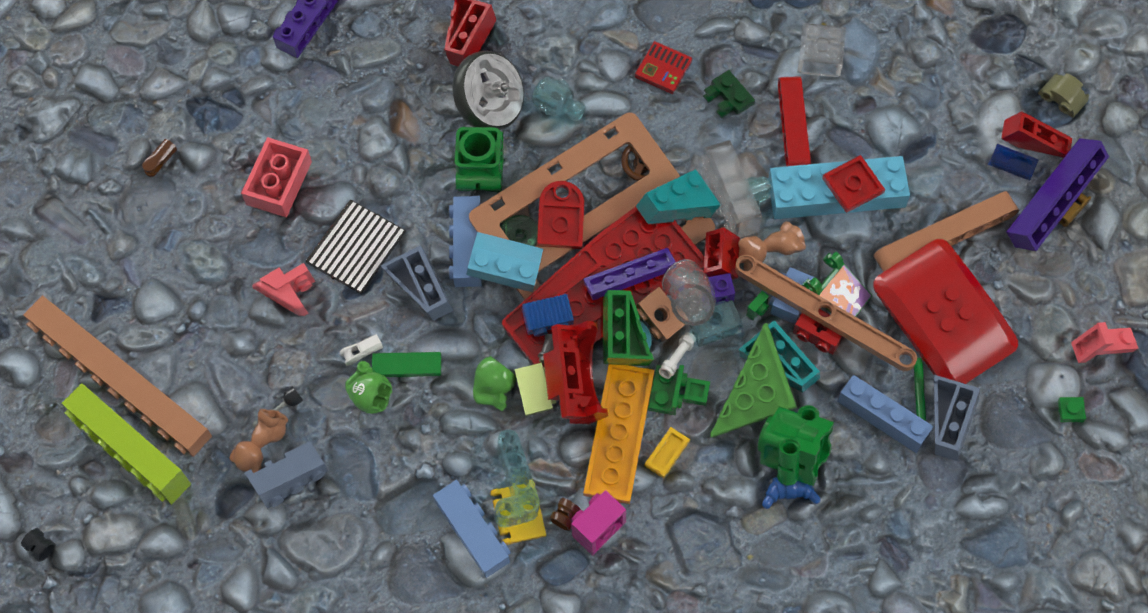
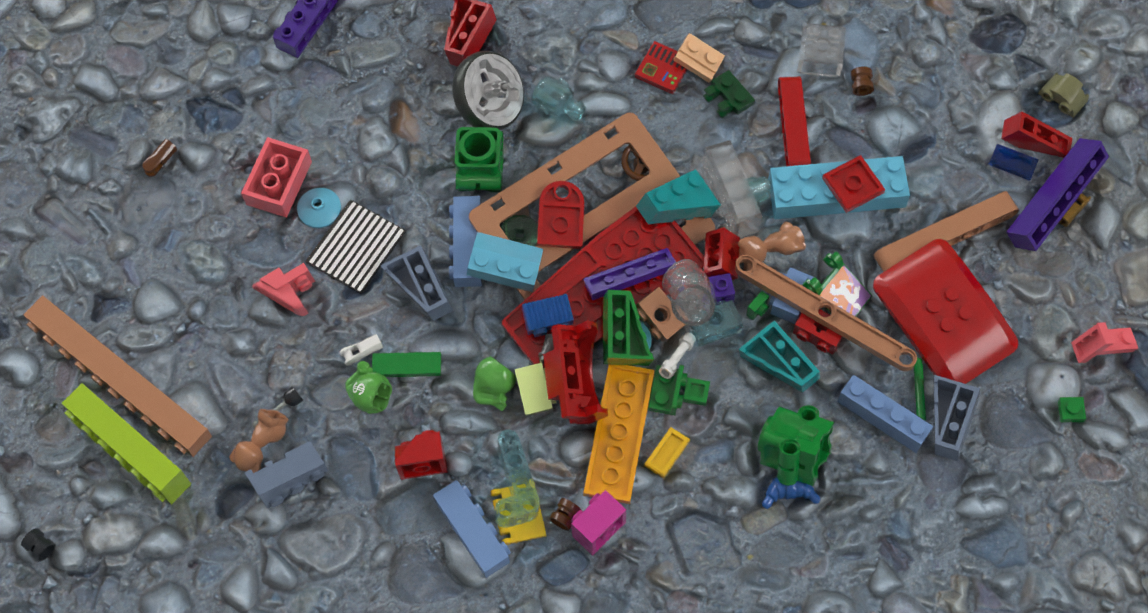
bright green tile [710,323,797,438] -> none
none -> medium azure dish [297,188,341,228]
none -> red slope [395,430,447,480]
none -> light nougat plate [673,33,725,83]
none -> reddish brown wheel [851,66,874,96]

